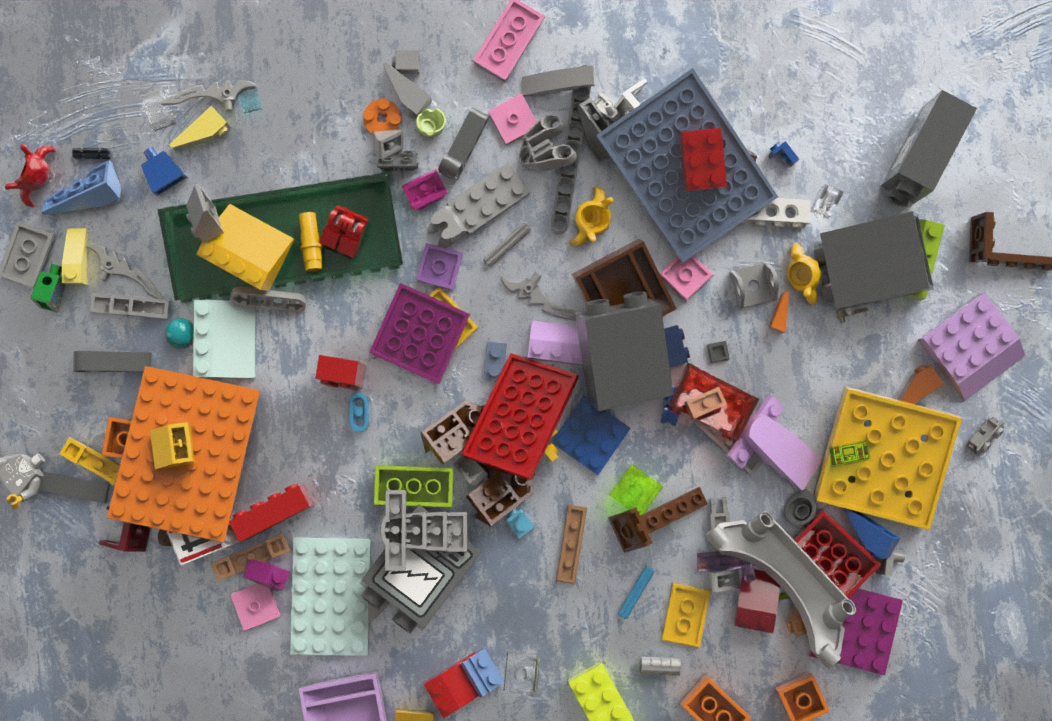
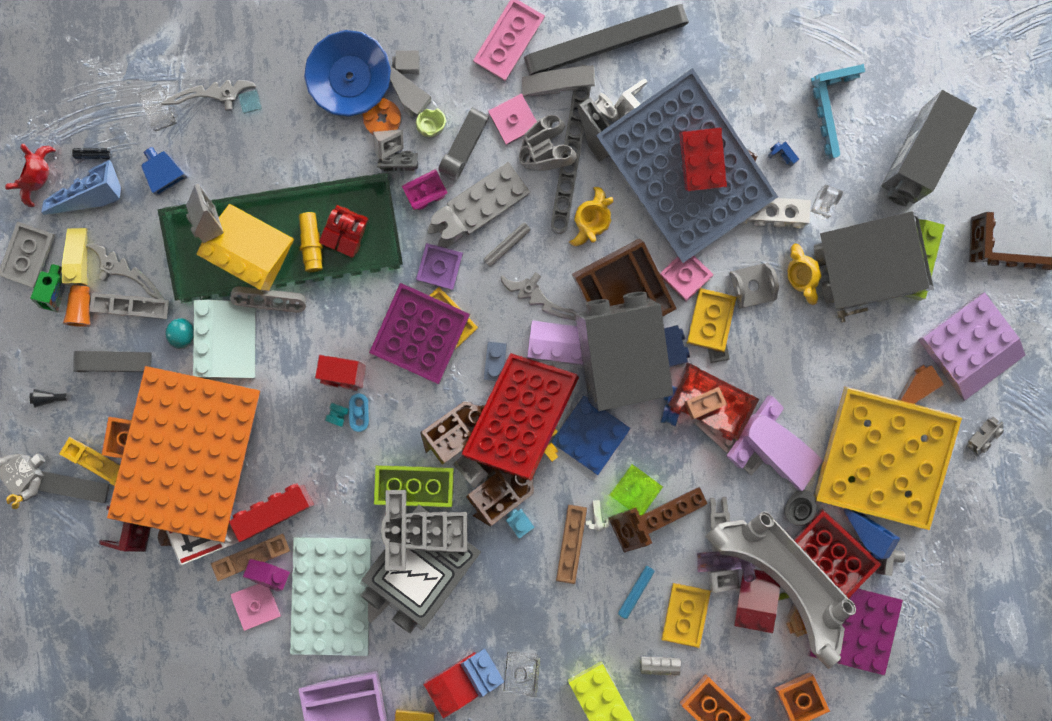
yellow slope [150,422,195,470] -> none
light yellow slope [169,106,230,151] -> none
orange slope [769,291,789,334] -> none
clear neon green tile [828,440,871,467] -> none
none -> black cone [29,389,67,408]
none -> orange plant [63,285,91,327]
none -> blue dish [304,30,391,117]
none -> teal wheel [325,402,349,427]
none -> dark grey beam [524,4,689,75]
none -> white piece [585,500,610,531]
none -> yellow tile [686,288,737,353]
none -> medium azure bracket [811,64,865,159]

